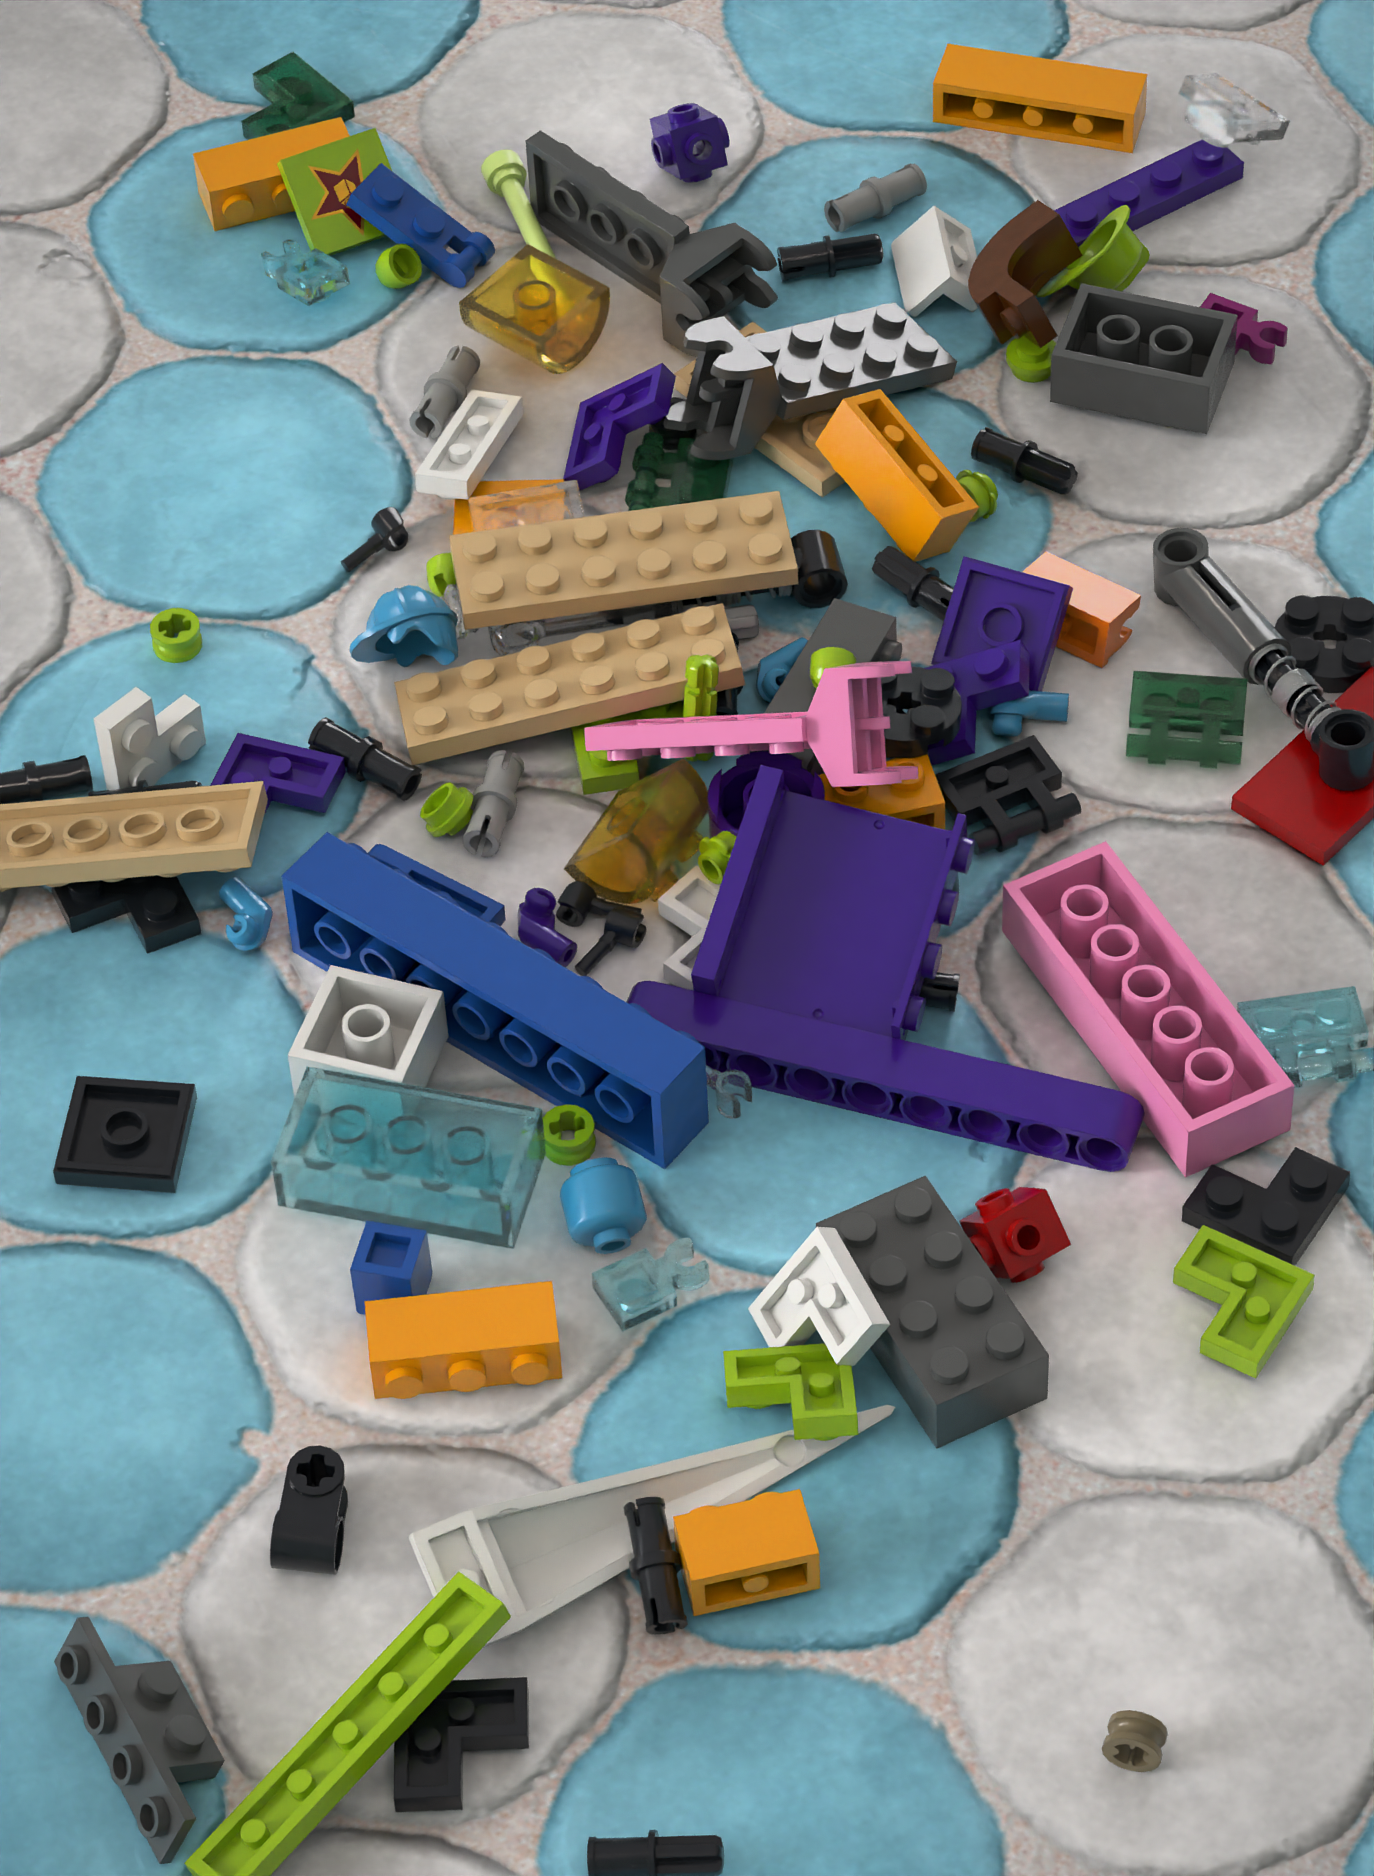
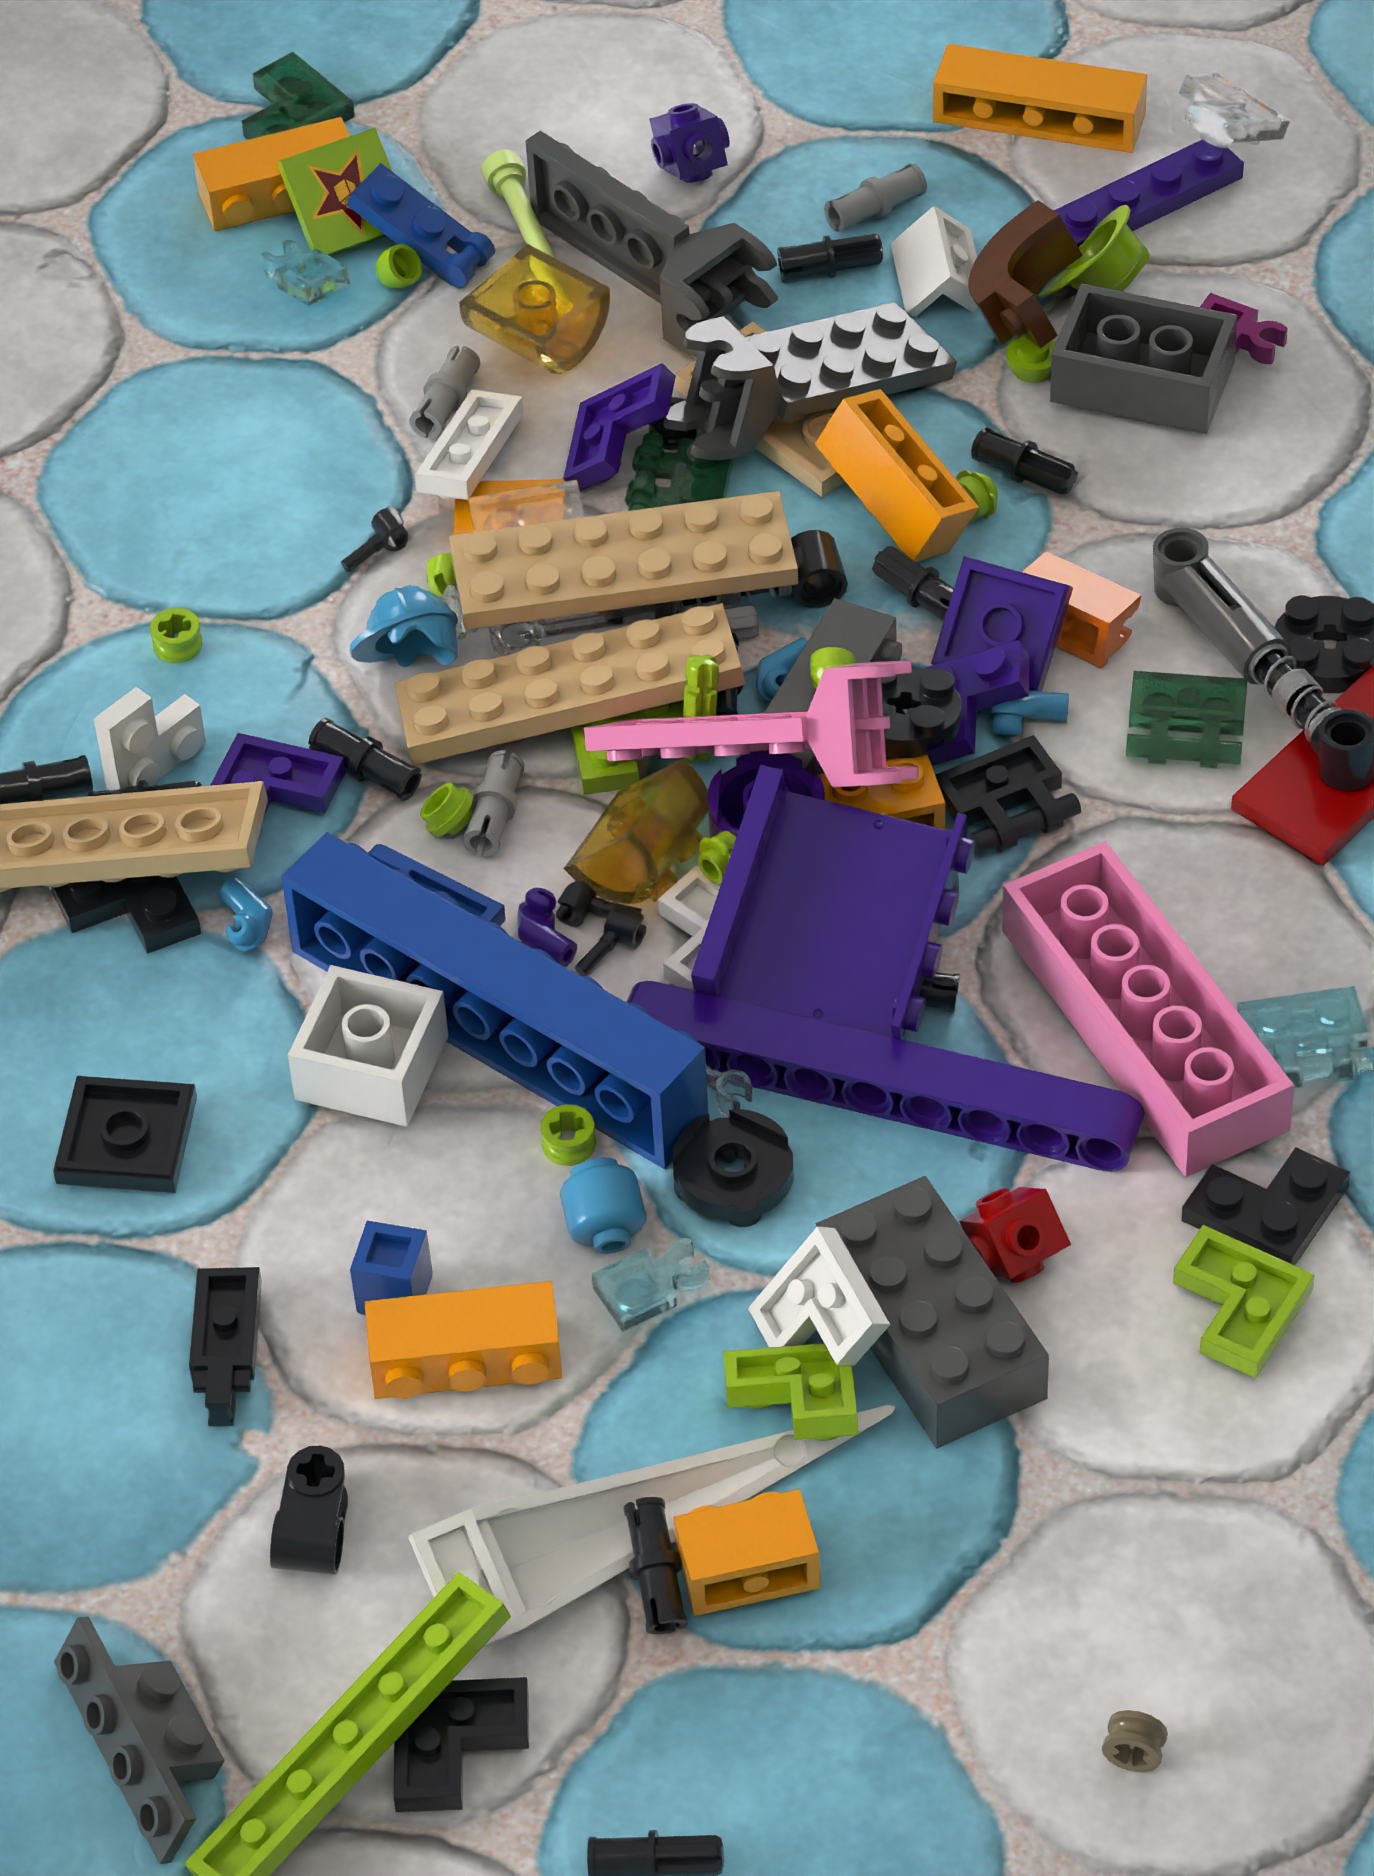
clear light blue brick [271,1067,546,1249] -> none
none -> black hinge [189,1267,262,1426]
none -> black plate [672,1109,794,1227]

